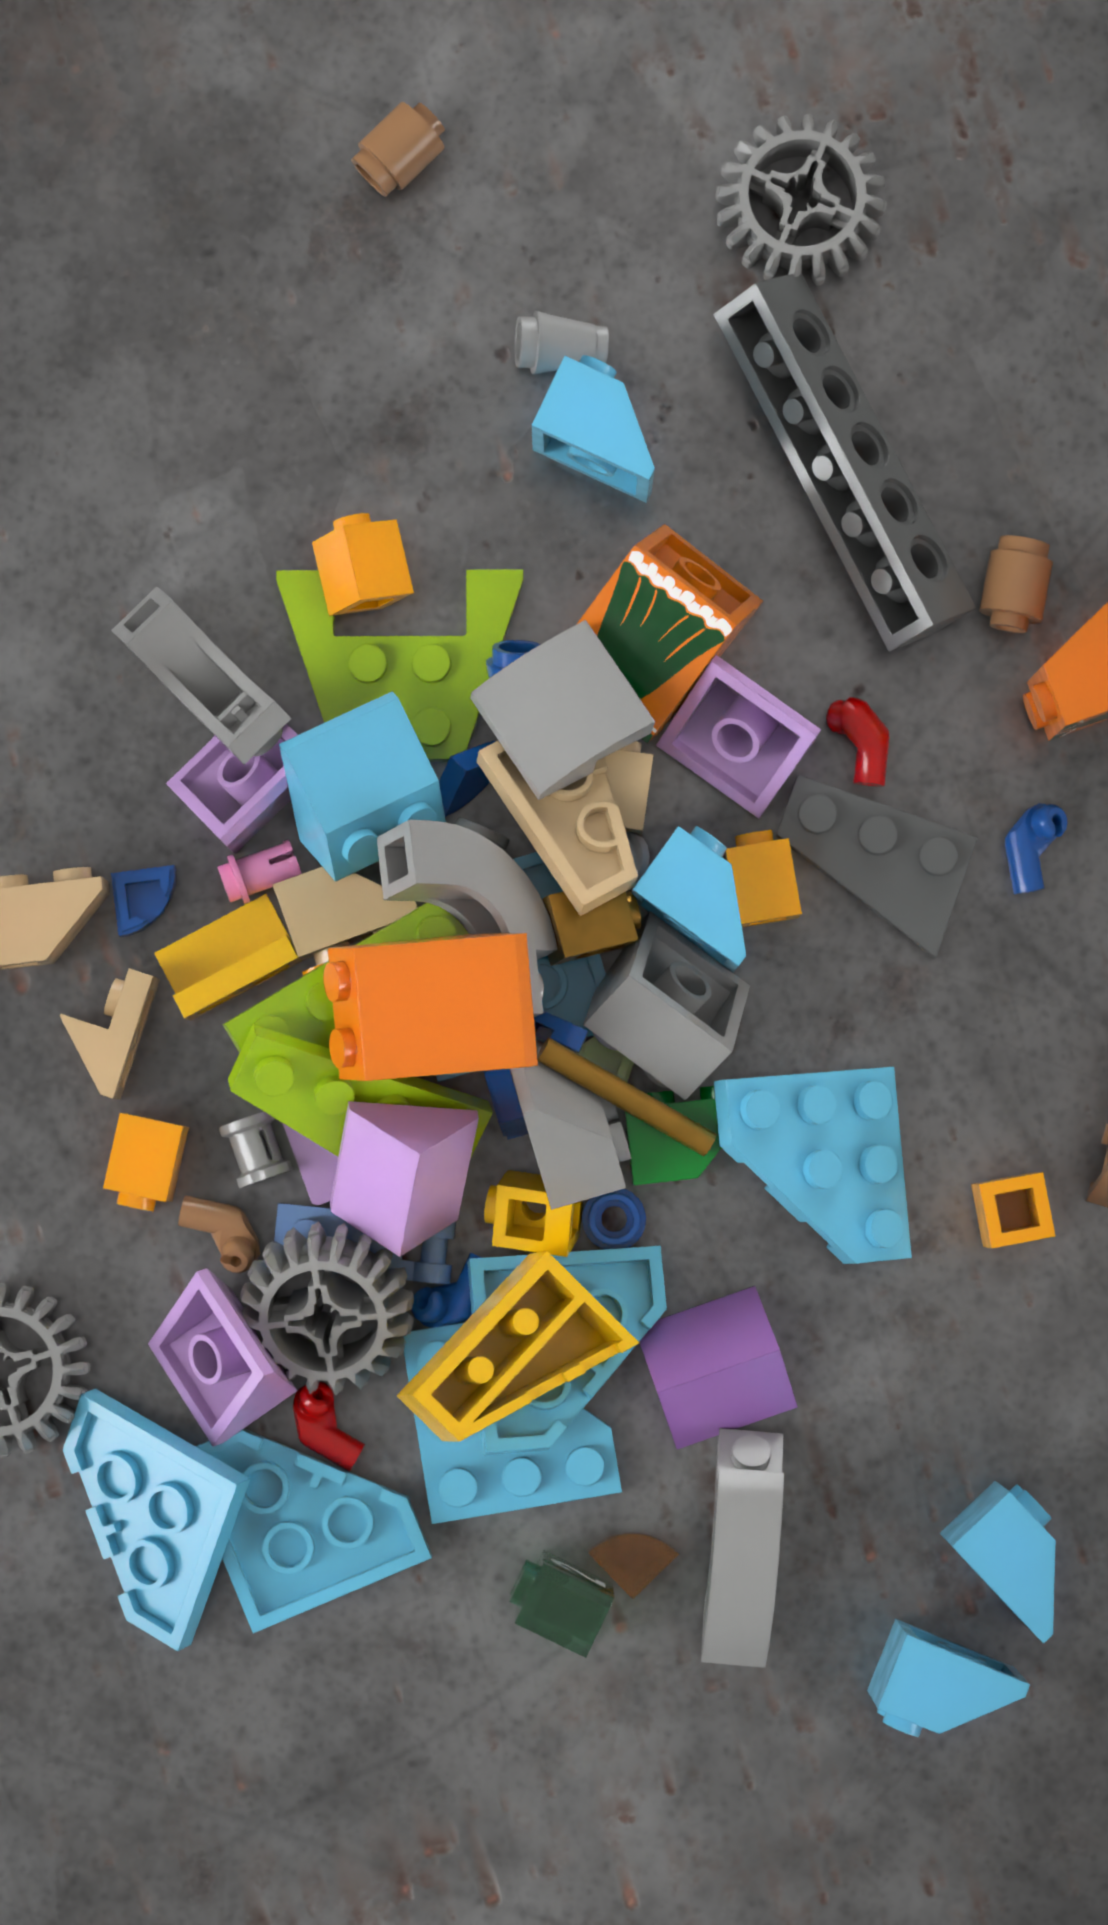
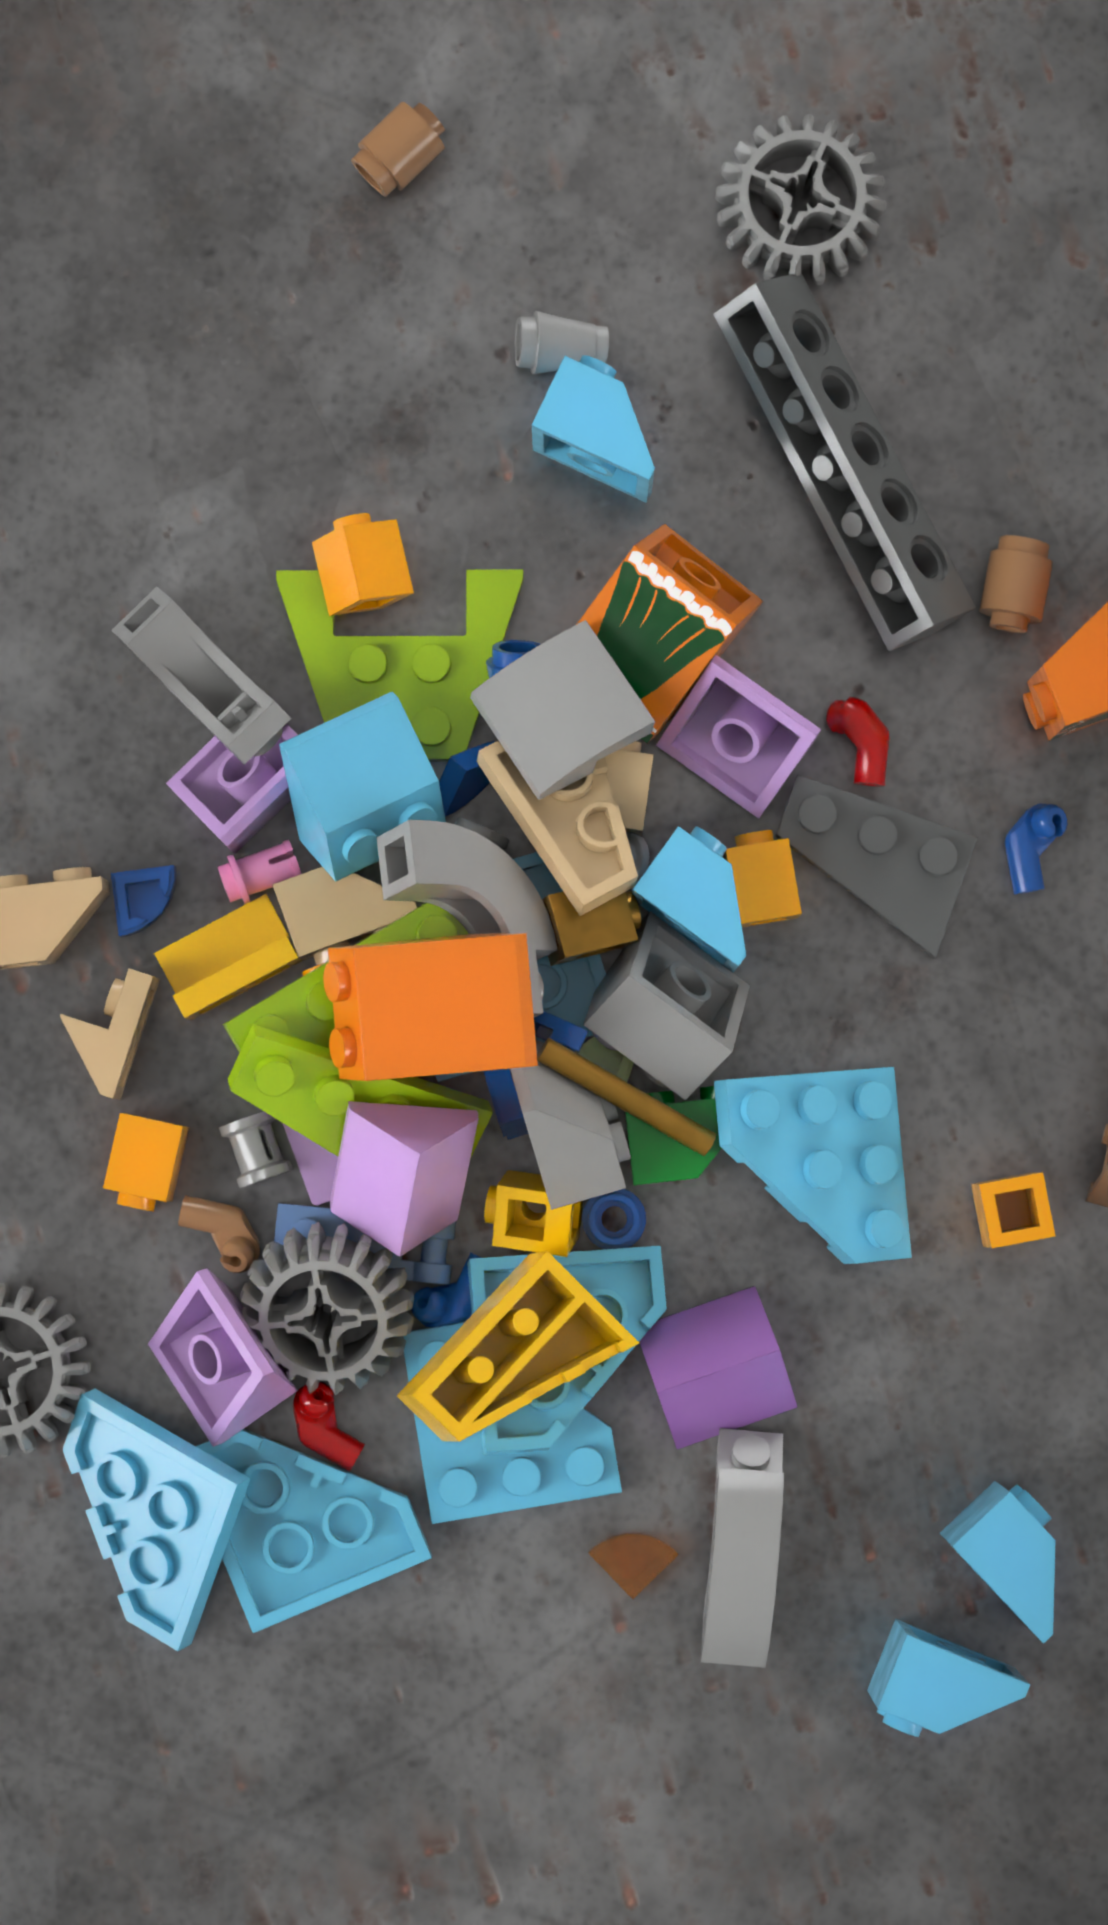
clear green brick [509,1550,615,1658] -> none

